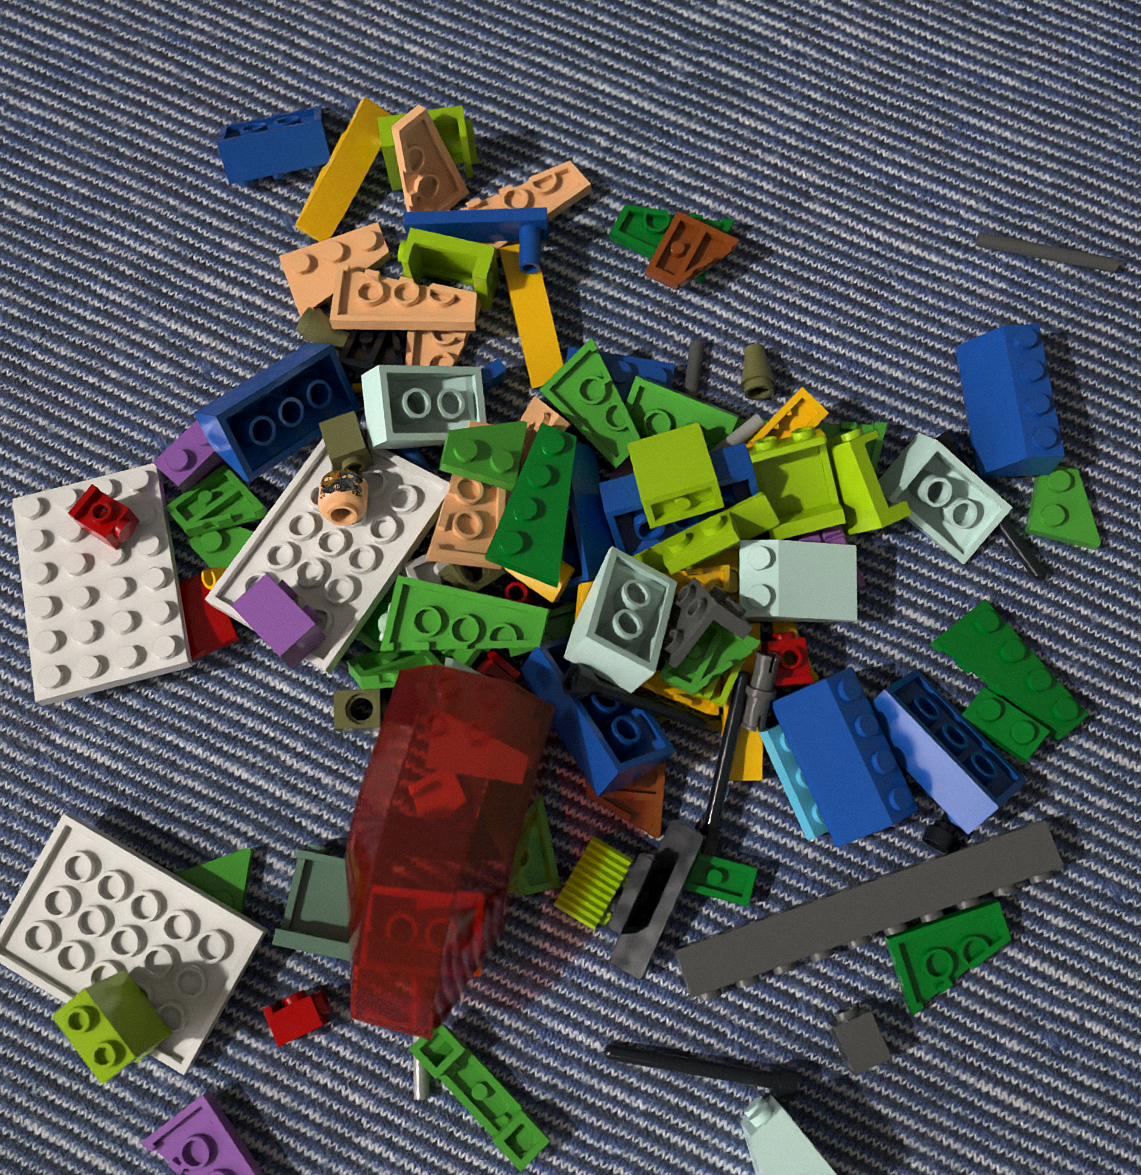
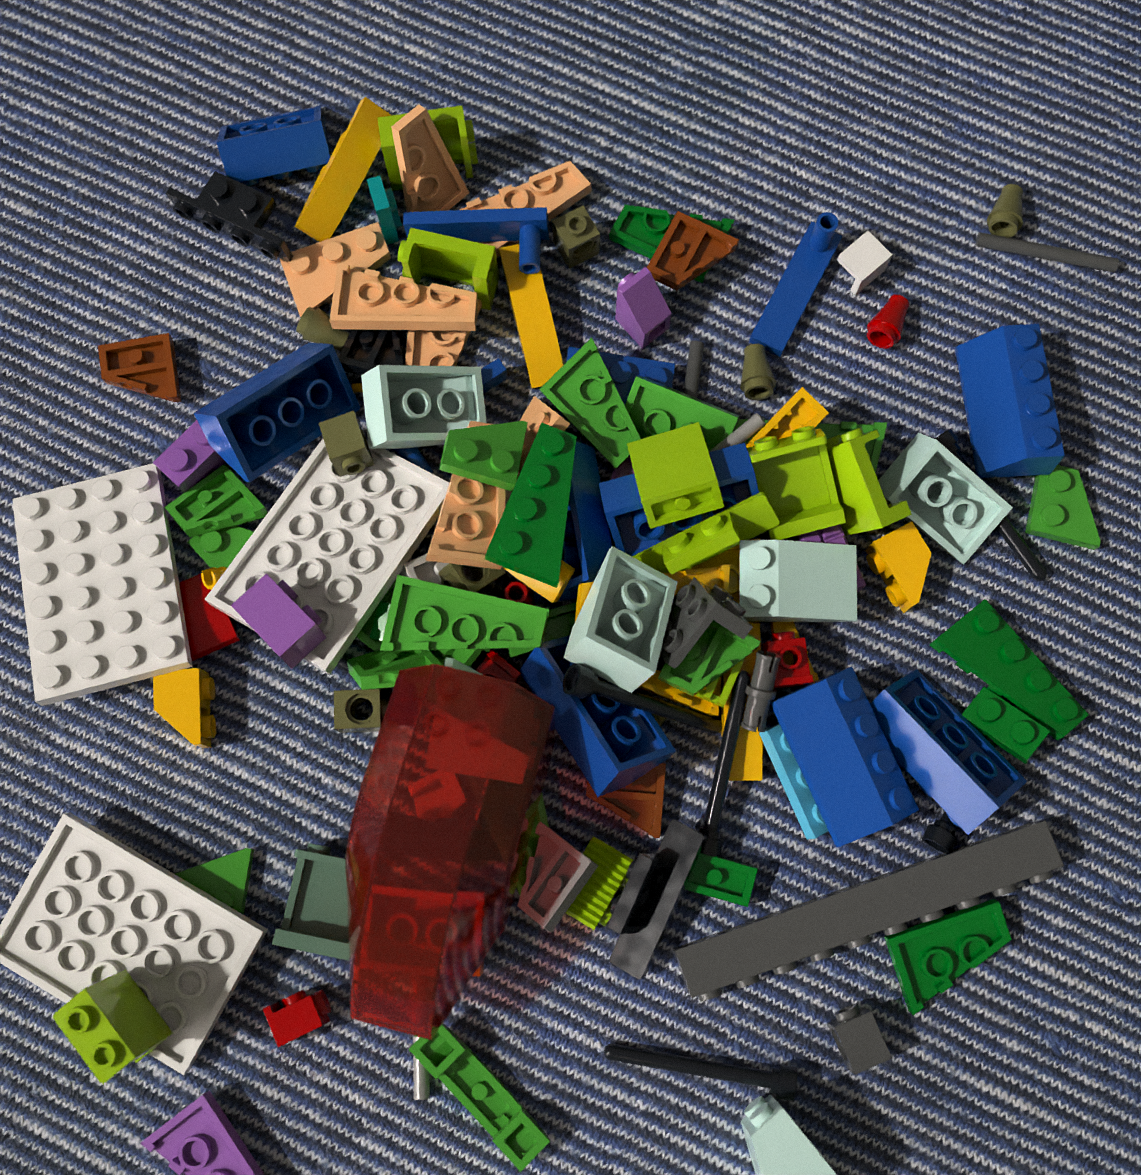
red brick [68,484,140,550] -> none
light nougat head [318,469,369,526] -> none
none -> dark orange wing [98,333,181,403]
none -> yellow slope [153,668,216,748]
none -> black bracket [165,171,293,262]
none -> teal wing [366,176,402,245]
none -> wing [518,821,598,933]
none -> olive brick [552,206,600,269]
none -> medium lavender slope [615,266,672,349]
none -> blue piece [749,212,843,357]
none -> white panel [837,231,892,295]
none -> yellow slope [865,521,931,613]
none -> red cone [867,295,910,349]
none -> olive cone [987,184,1023,238]

